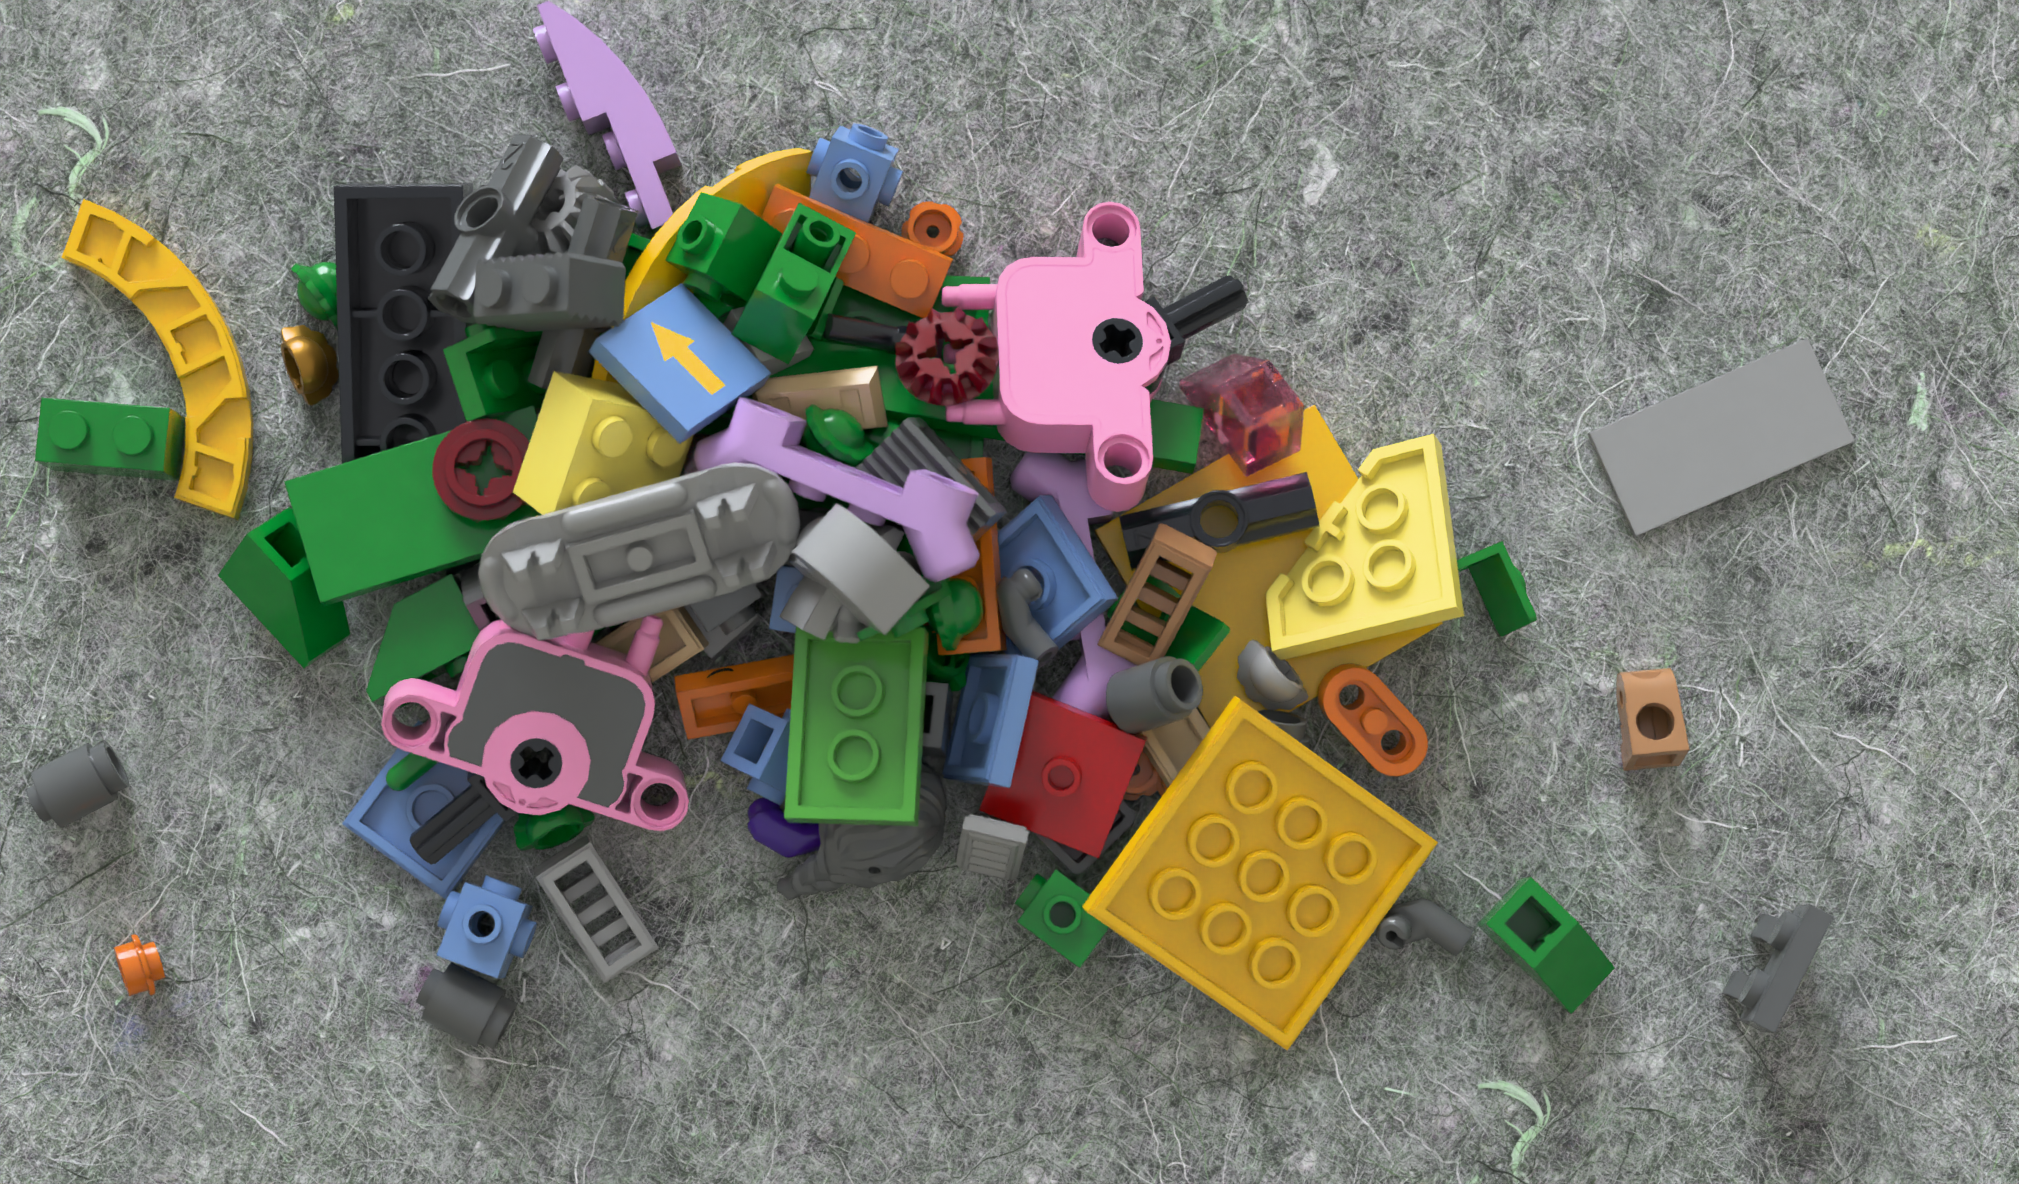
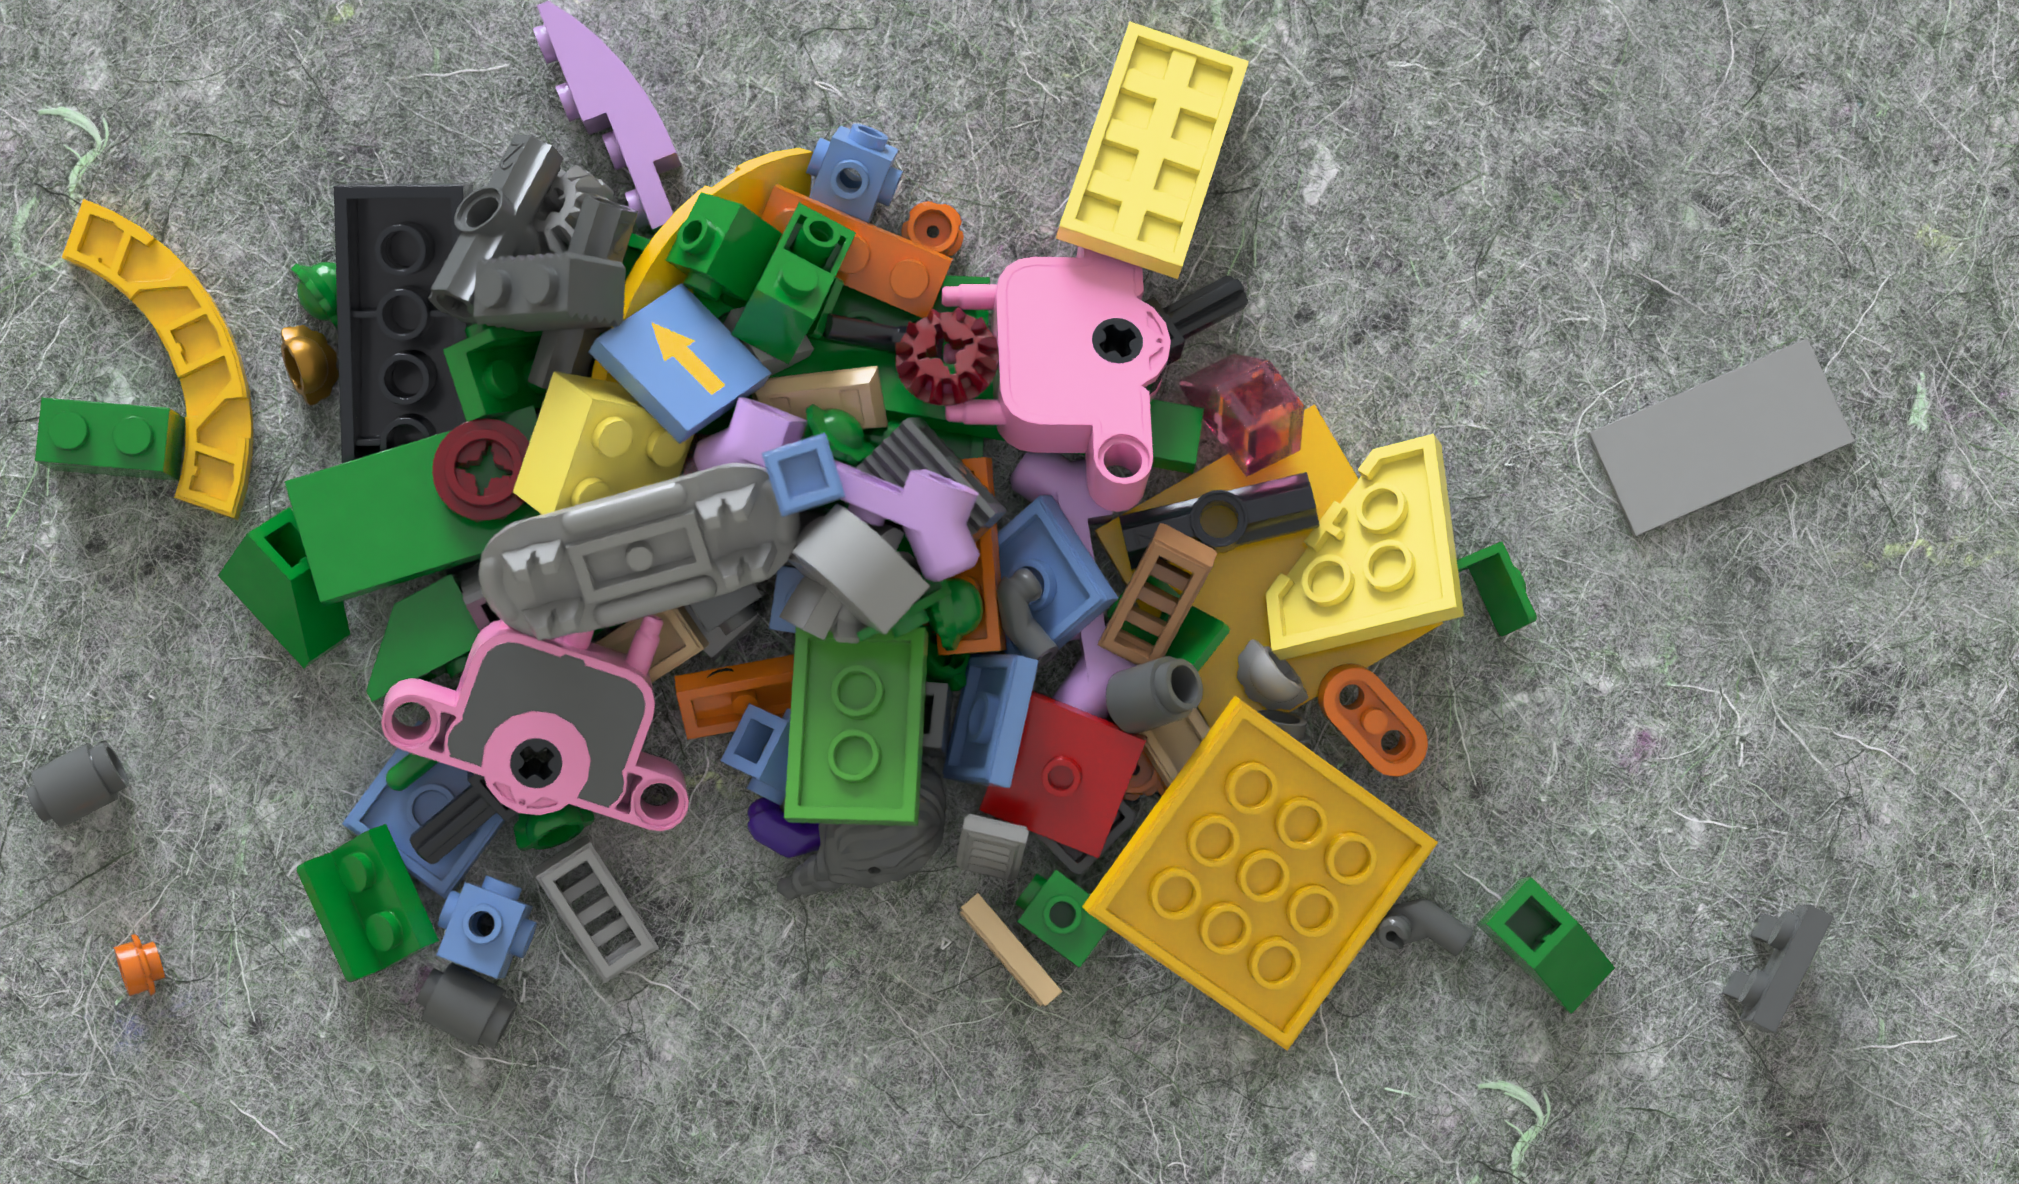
medium nougat leg [1616,668,1689,771] -> none
none -> green bracket [296,824,439,983]
none -> medium blue tile [761,433,846,518]
none -> tan tile [960,893,1063,1007]
none -> light yellow plate [1056,22,1249,279]

